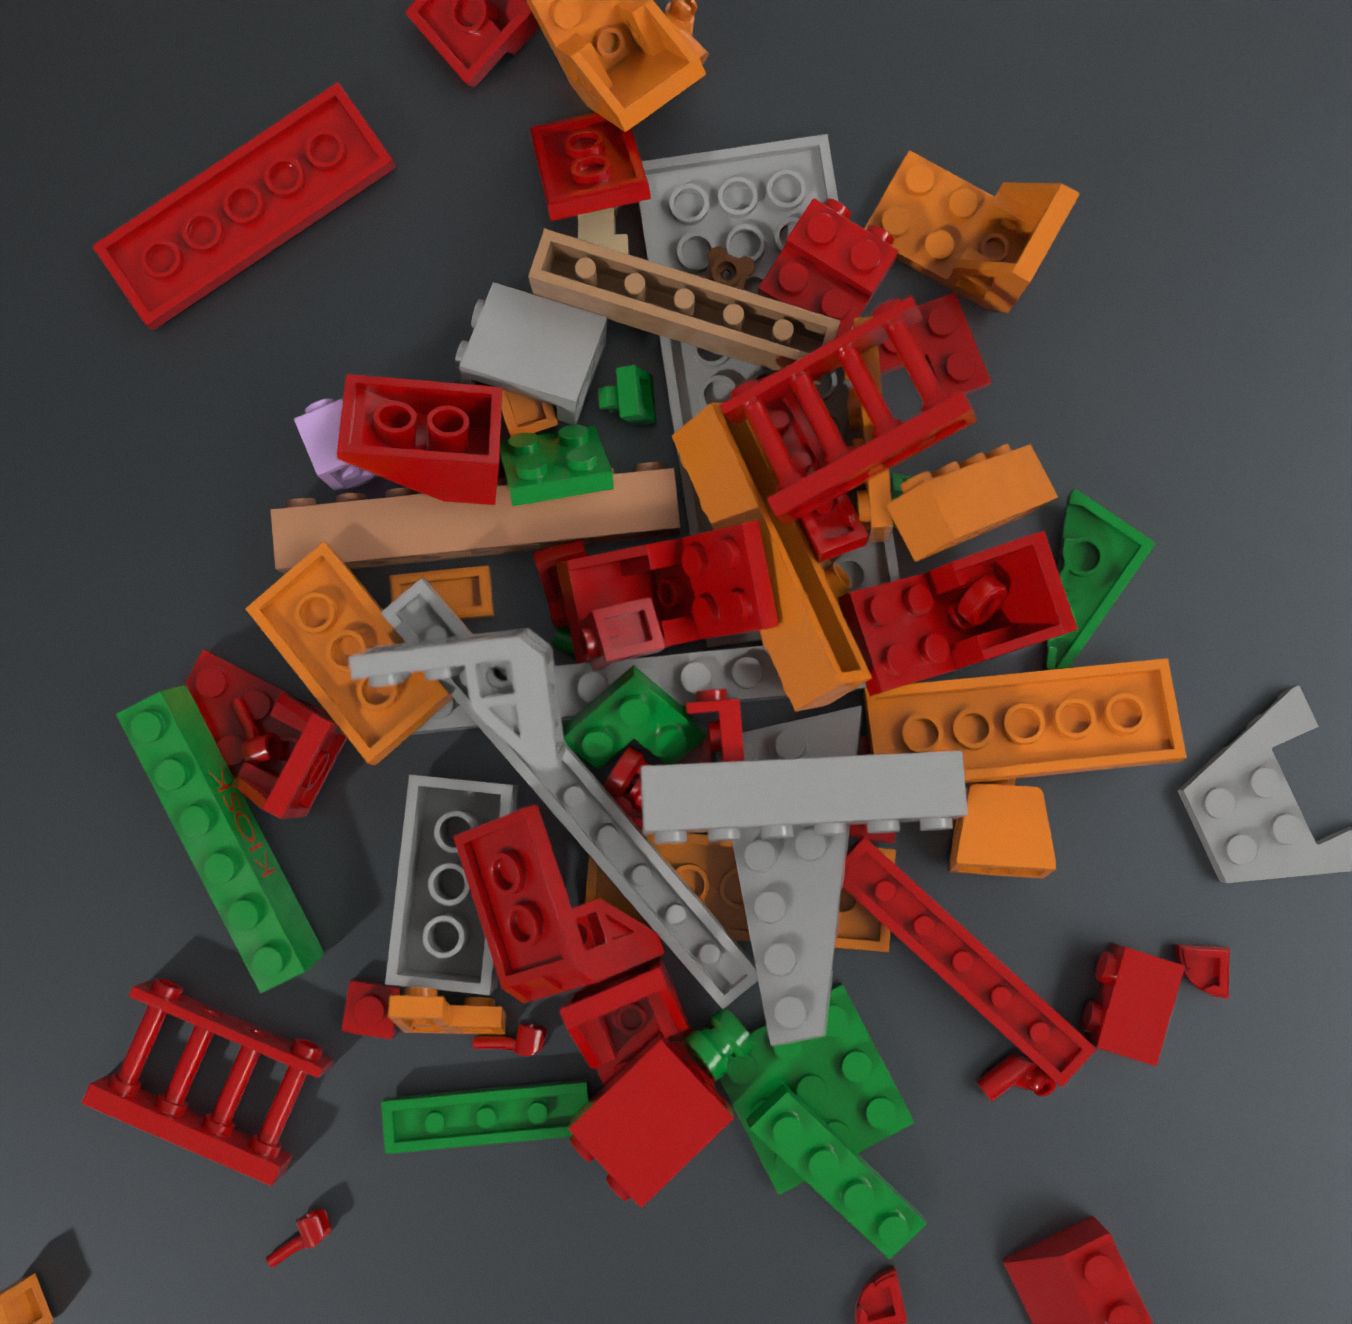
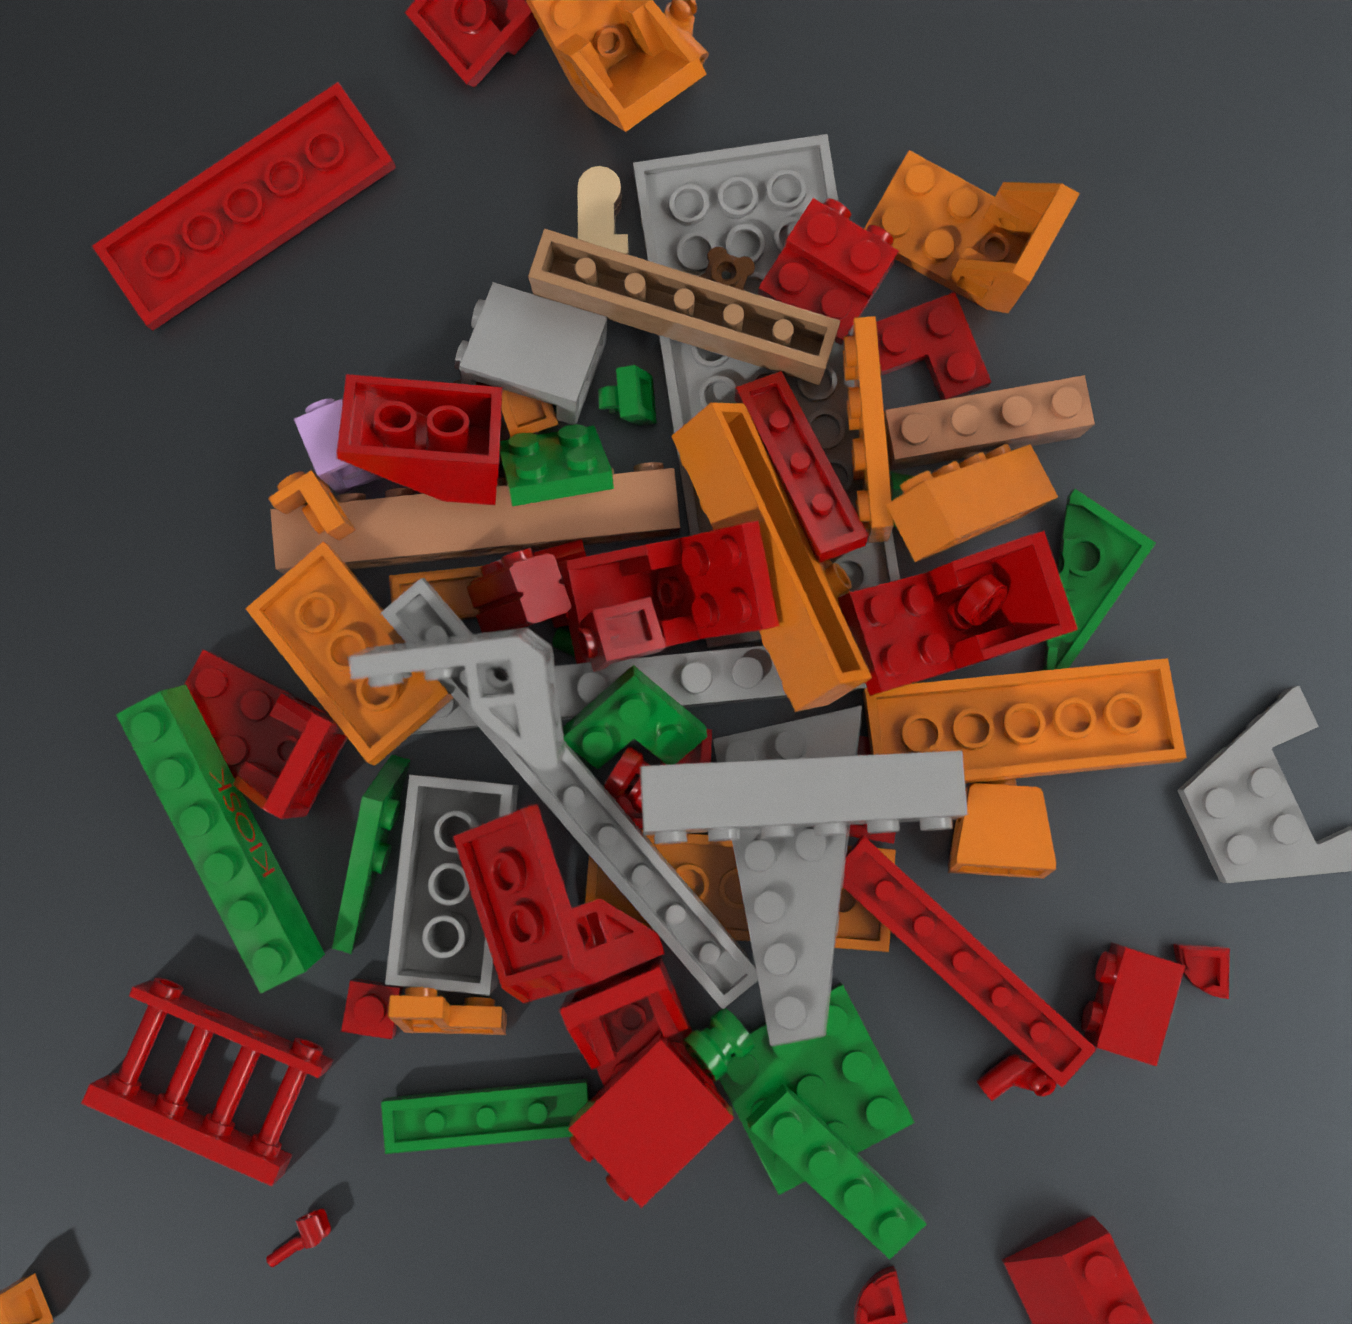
red hand [230,698,283,764] -> none
red hand [473,1022,547,1056] -> none
red tile [530,113,651,221] -> none
red bracket [685,688,745,762] -> none
red fence [719,296,978,525] -> none
none -> orange bracket [268,470,356,541]
none -> green wing [332,754,411,954]
none -> red brick [466,548,571,633]
none -> nougat brick [884,375,1095,471]

